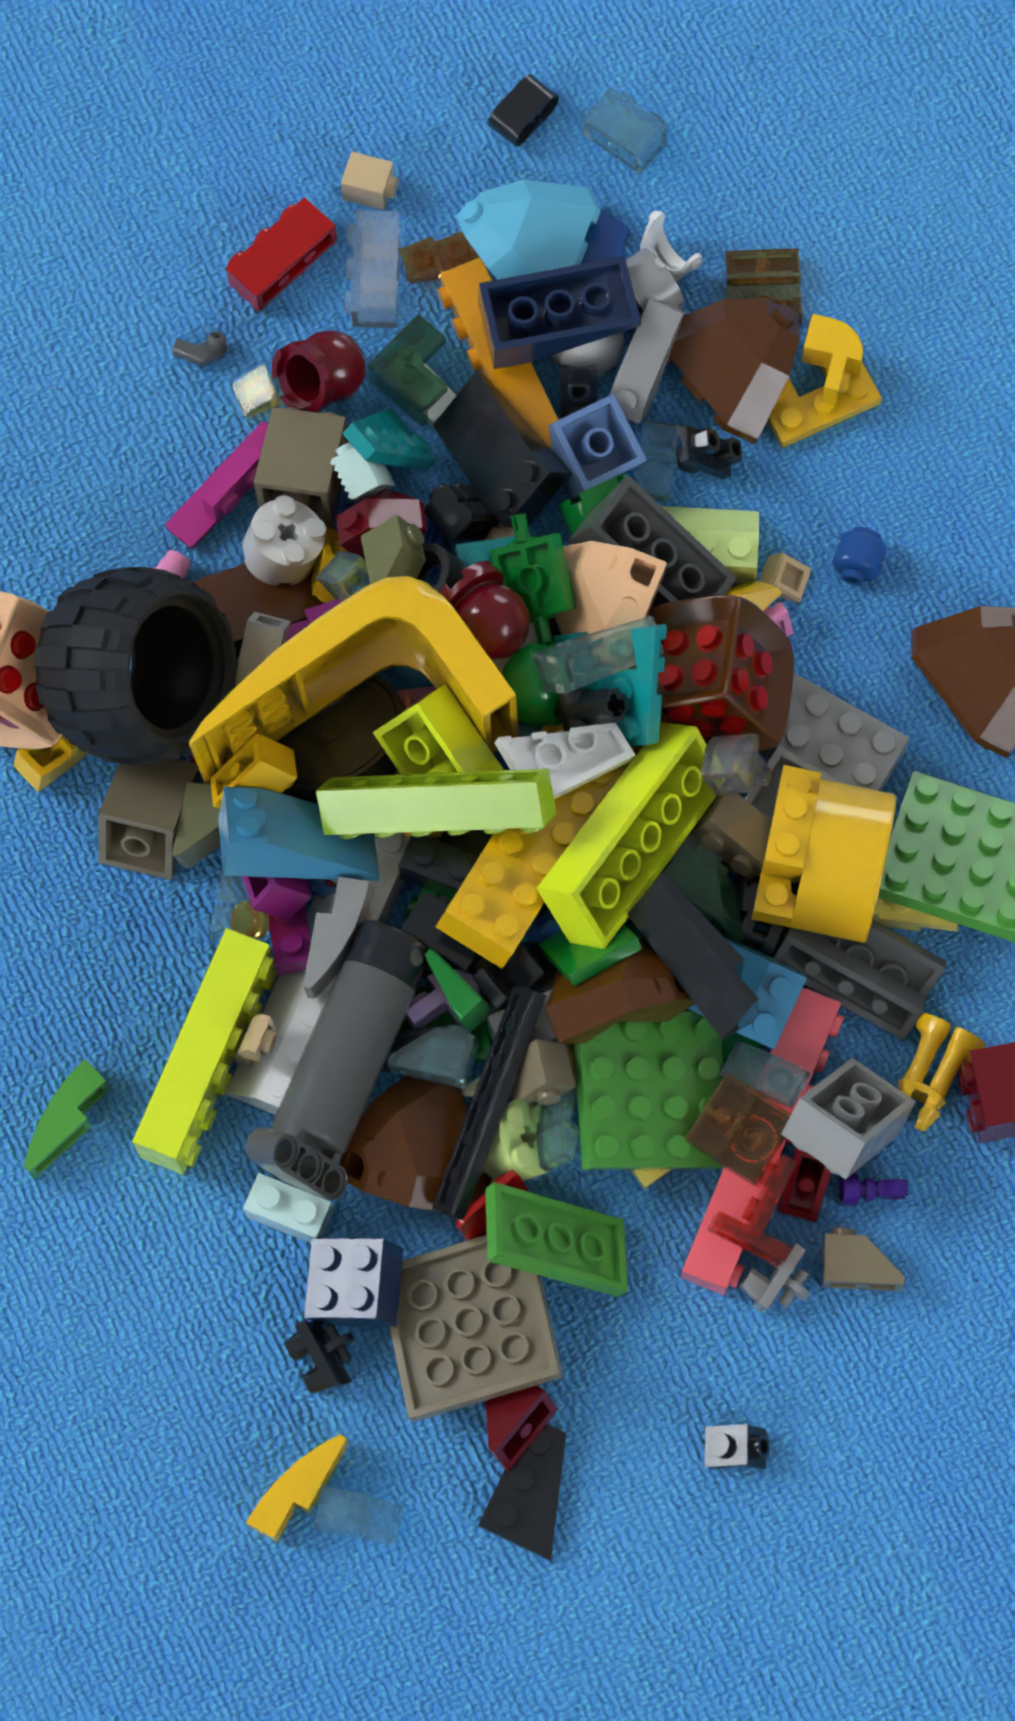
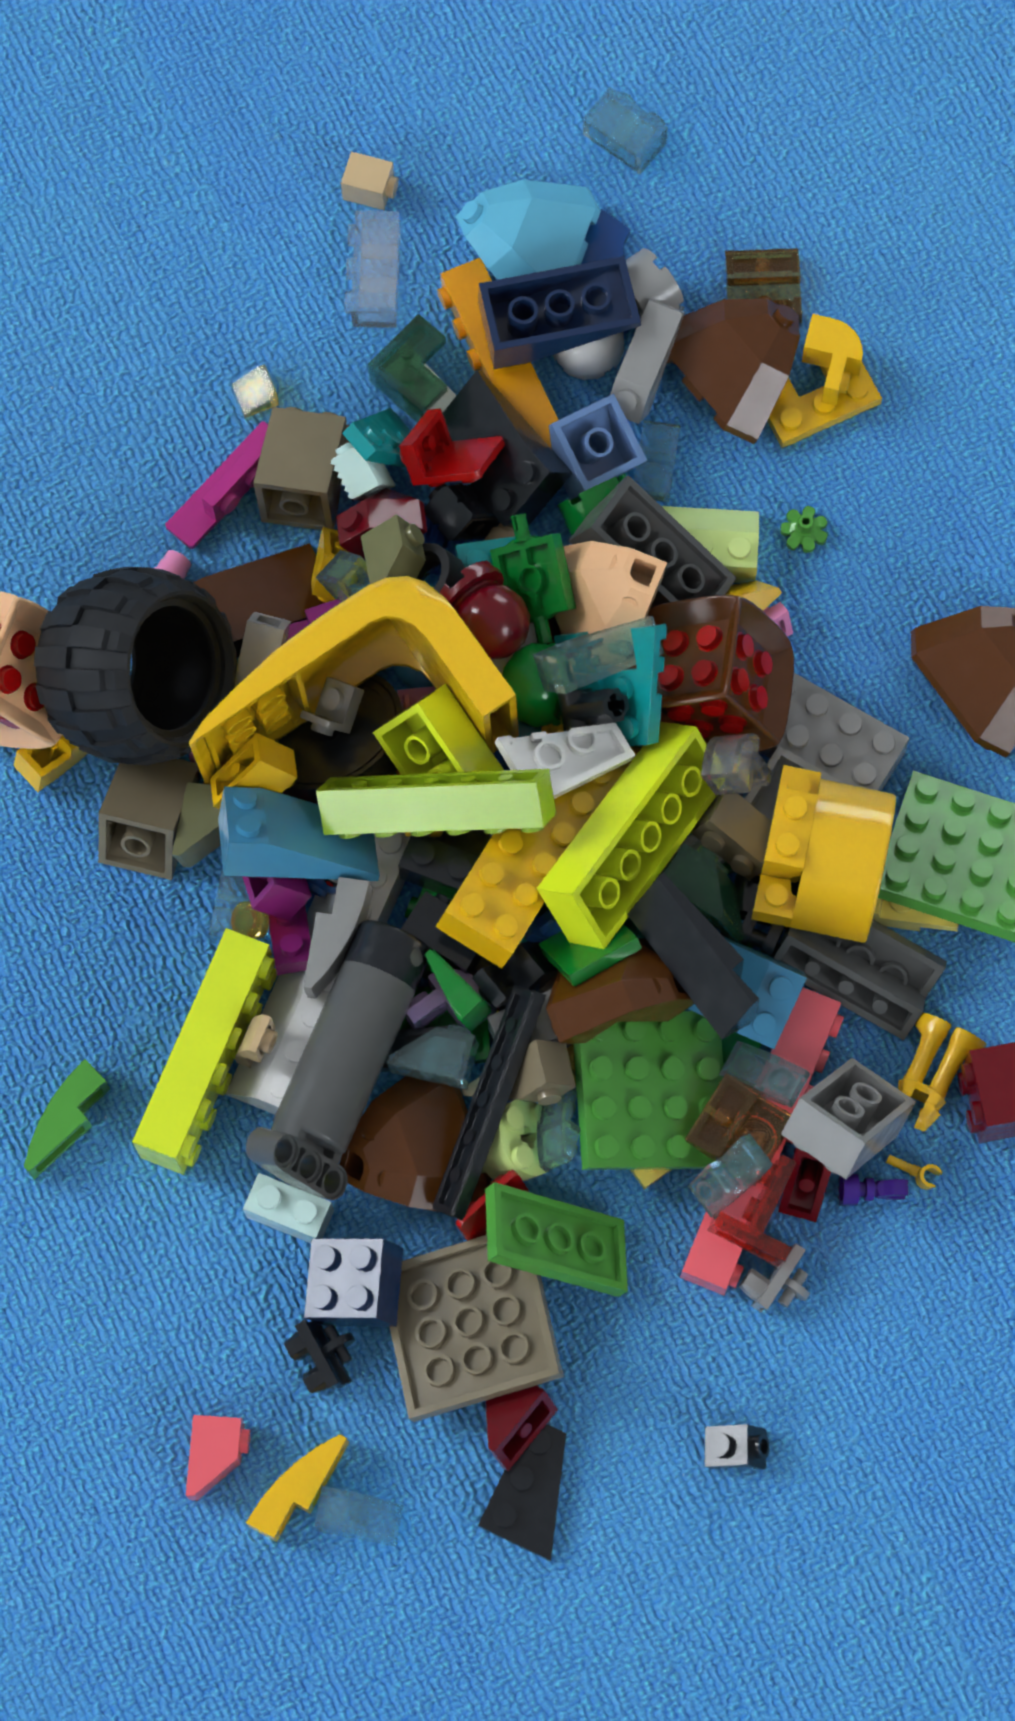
dark grey arm [172,331,228,366] -> none
red brick [226,197,337,312] -> none
white brick [242,495,326,586] -> none
dark red tile [271,330,366,413] -> none
clear orange slope [399,231,479,284] -> none
black beam [487,74,560,147] -> none
black hips [560,364,597,419] -> none
white helmet [640,210,703,282] -> none
black hips [676,425,742,479] -> none
tan slope [759,552,812,603] -> none
dark tan slope [822,1228,904,1291] -> none
blue head [832,527,886,585] -> none
none -> coral slope [186,1415,251,1501]
none -> light grey bracket [300,677,364,736]
none -> red bracket [399,408,505,487]
none -> clear light blue slope [688,1133,773,1218]
none -> bright green plant [780,506,828,553]
none -> yellow hand [886,1154,942,1190]

